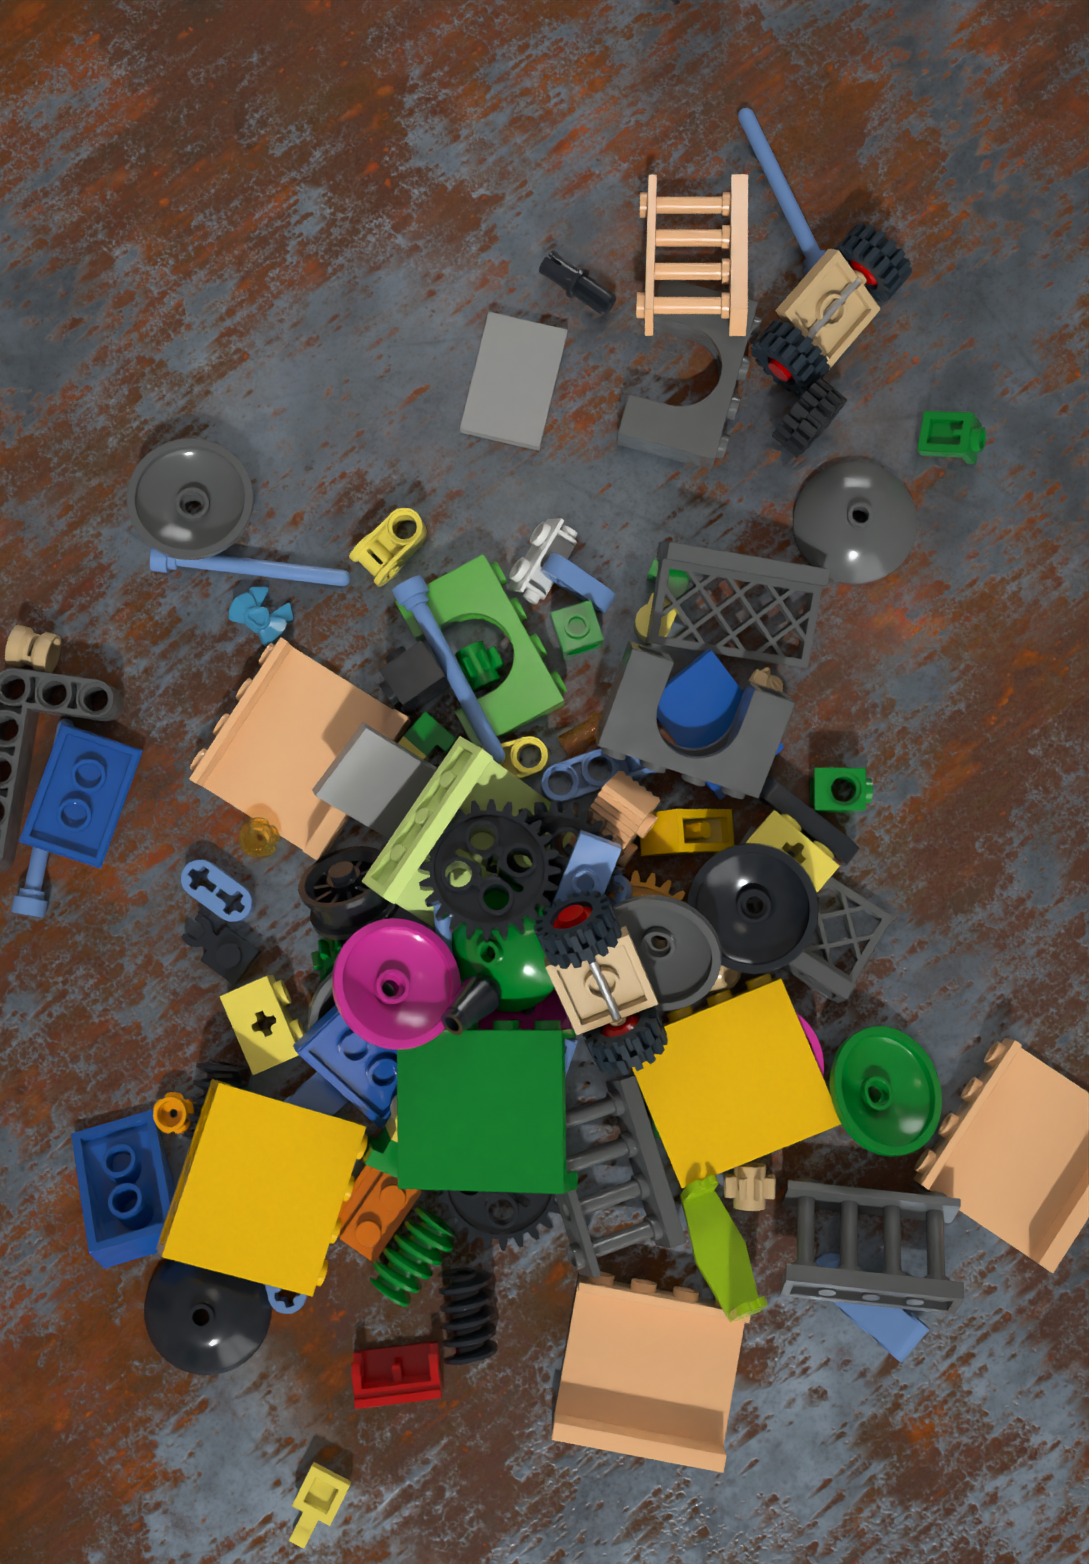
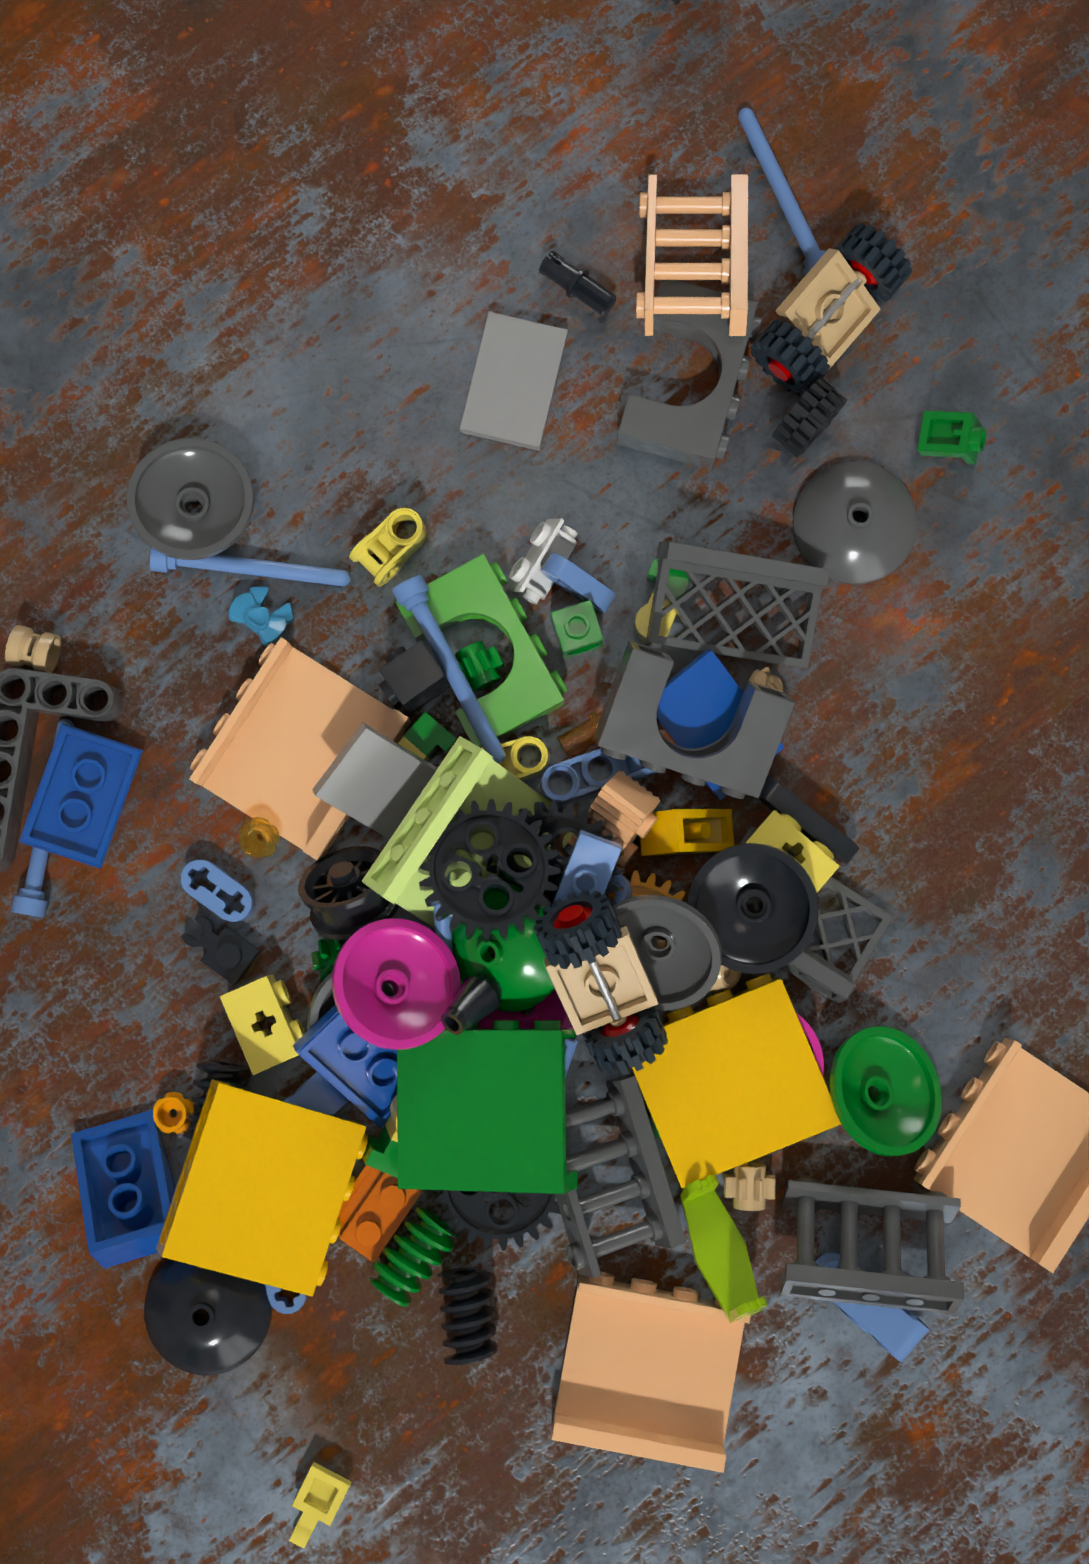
red hinge [351,1340,444,1409] -> none
green brick [809,768,873,813] -> none

